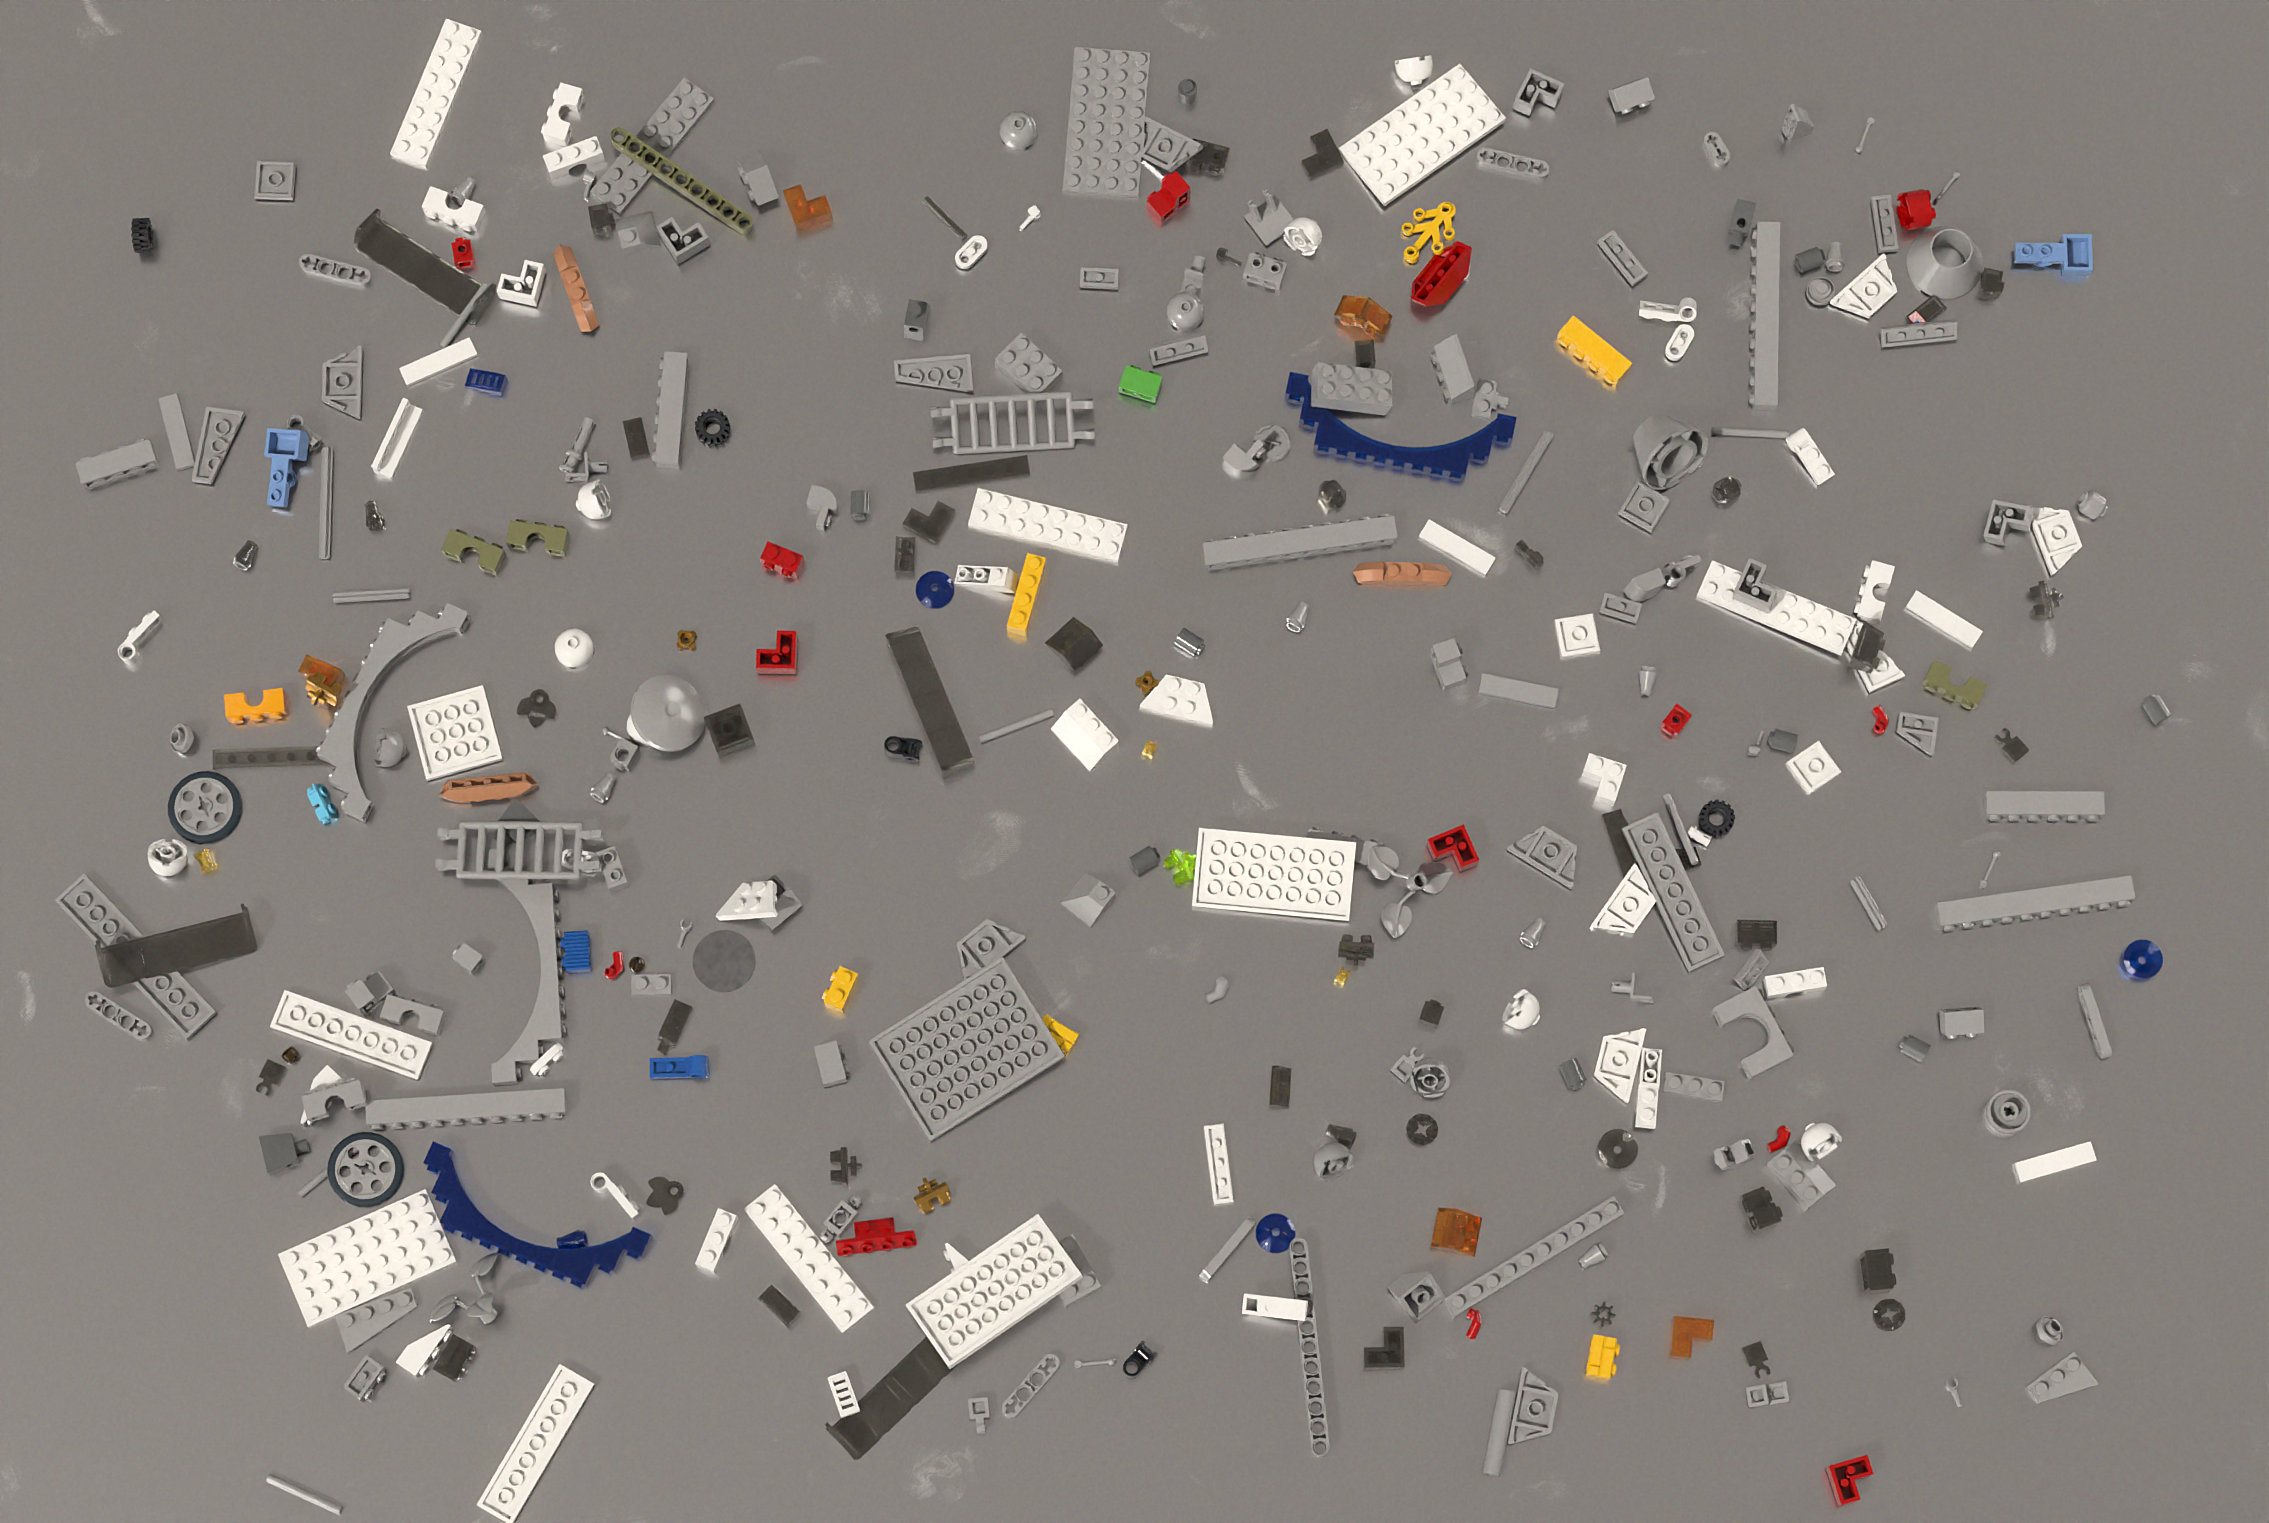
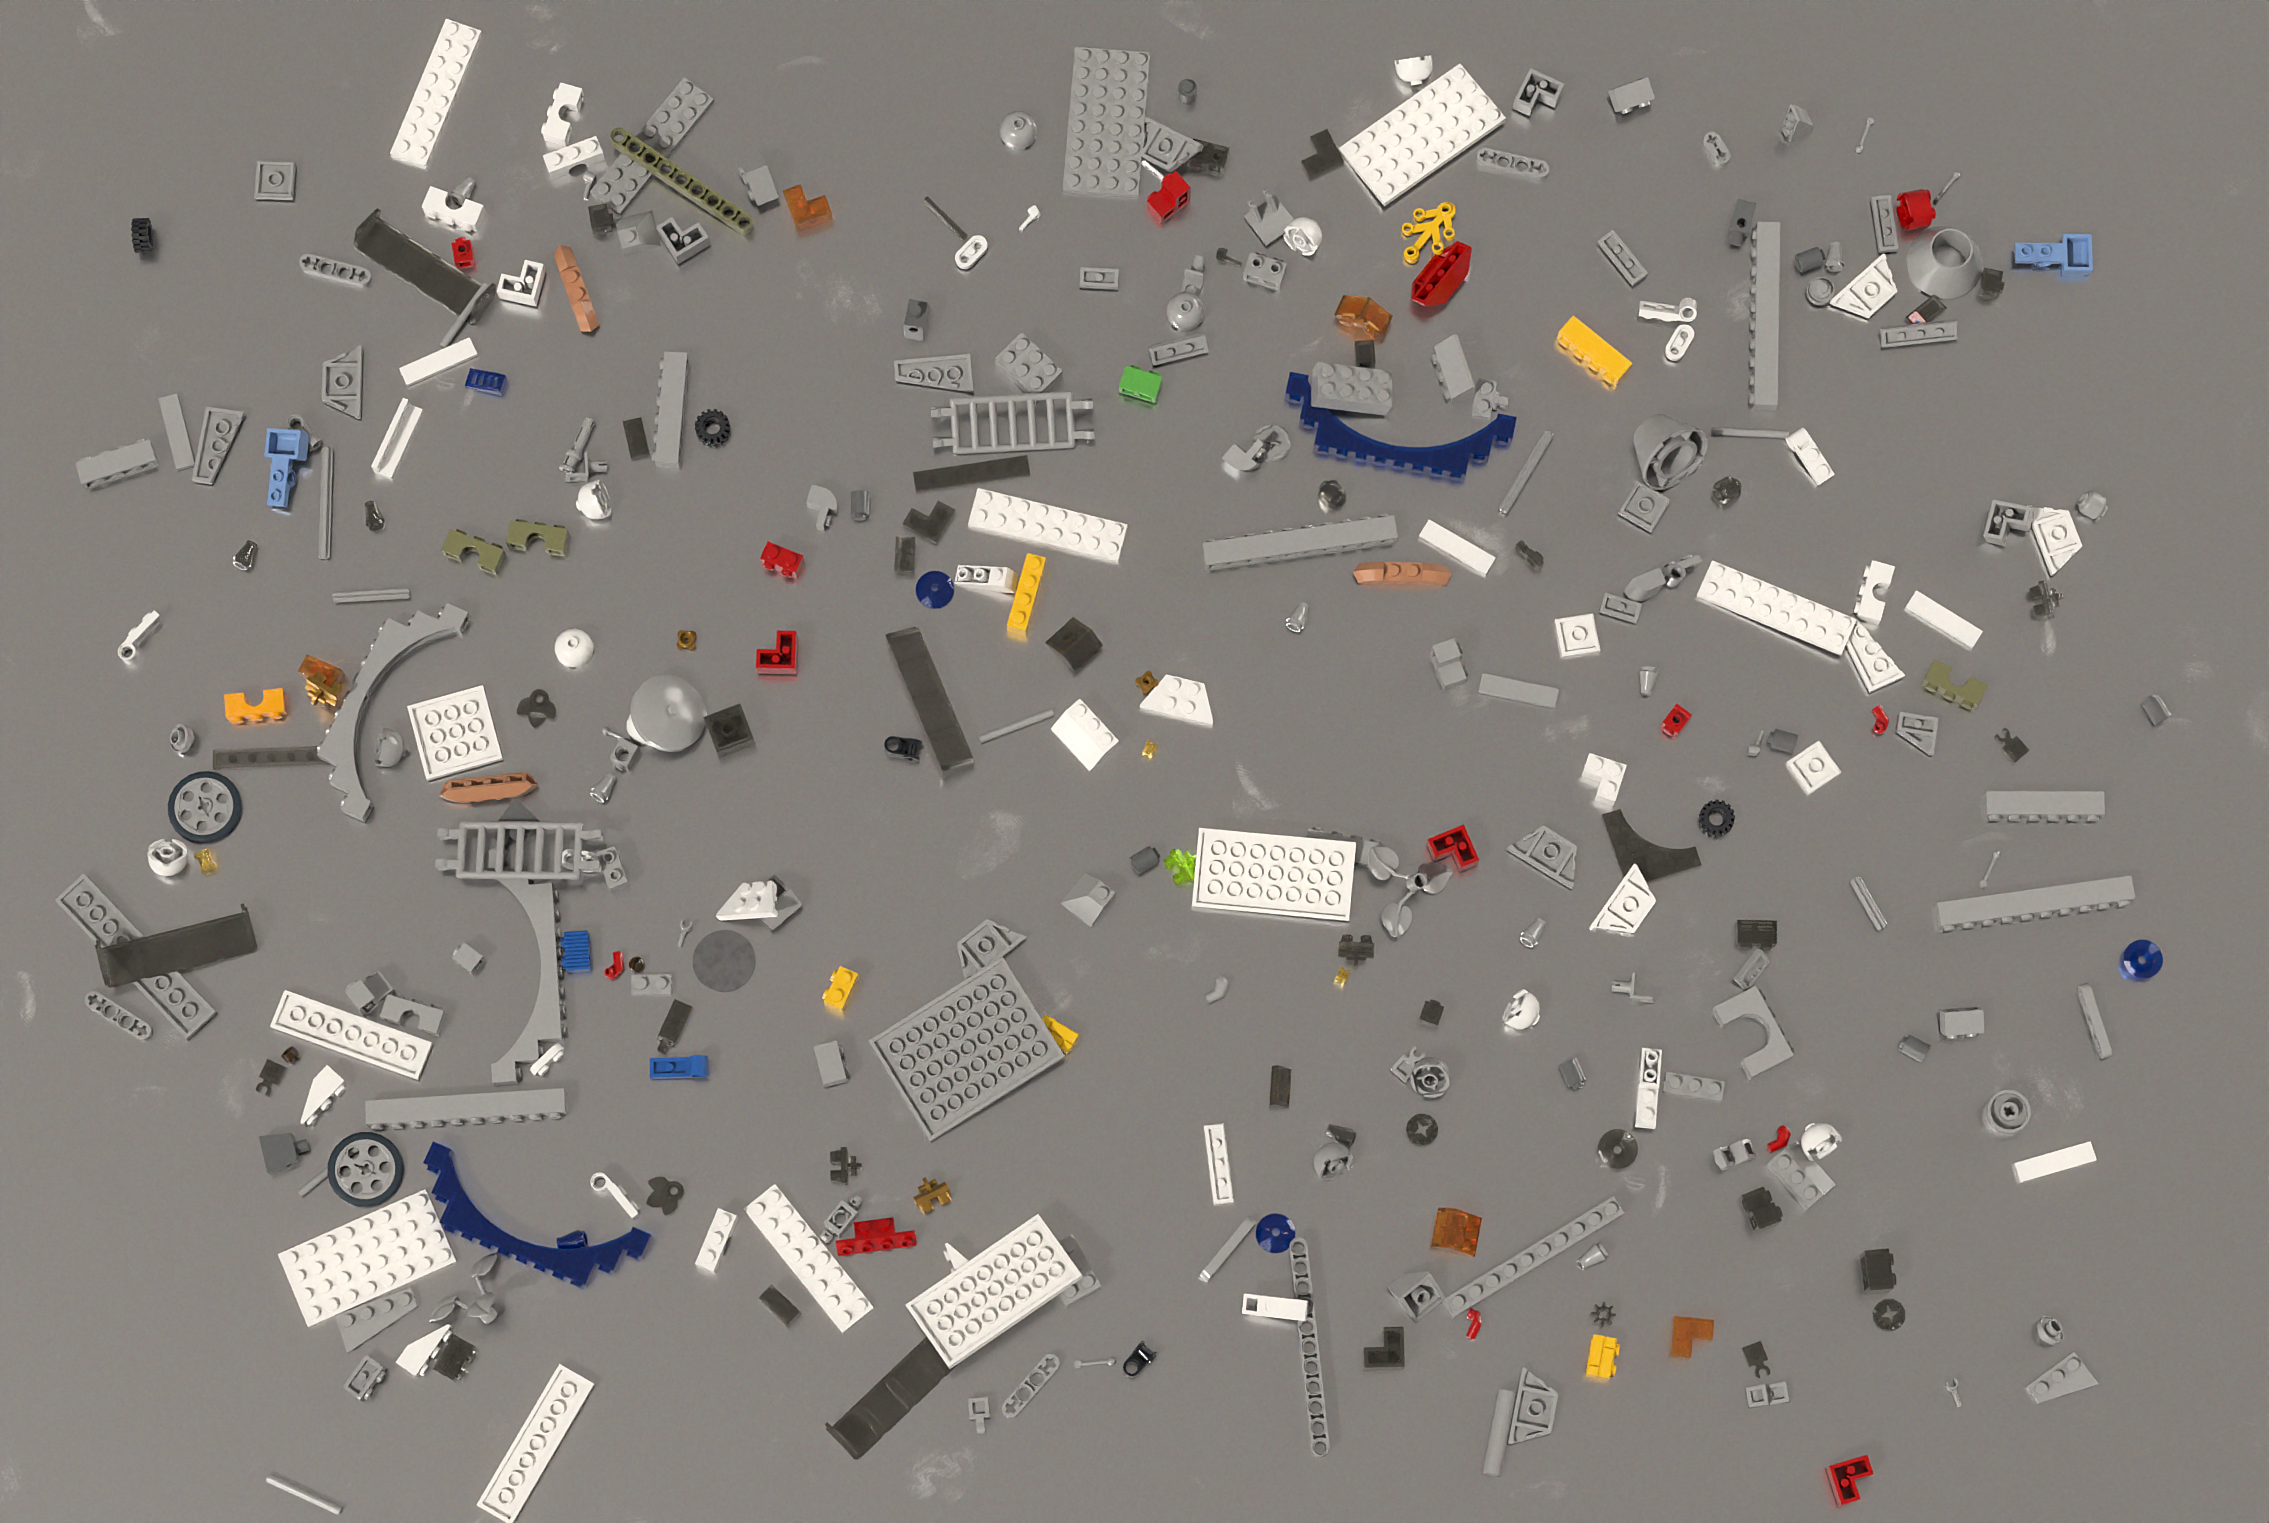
light grey arch [301,1078,368,1122] -> none
medium azure hinge [307,784,339,825] -> none
white slope [827,1371,860,1418] -> none
dark grey brick [1174,628,1205,656] -> none
white wing [1594,1028,1646,1103] -> none
light grey plate [1621,812,1725,972] -> none
light grey bar [1663,793,1699,865] -> none
white pin [1687,825,1712,847] -> none
light grey brick [1732,558,1777,614] -> none
white arch [1762,967,1827,1000] -> none
clear smoke slope [1848,622,1886,674] -> none

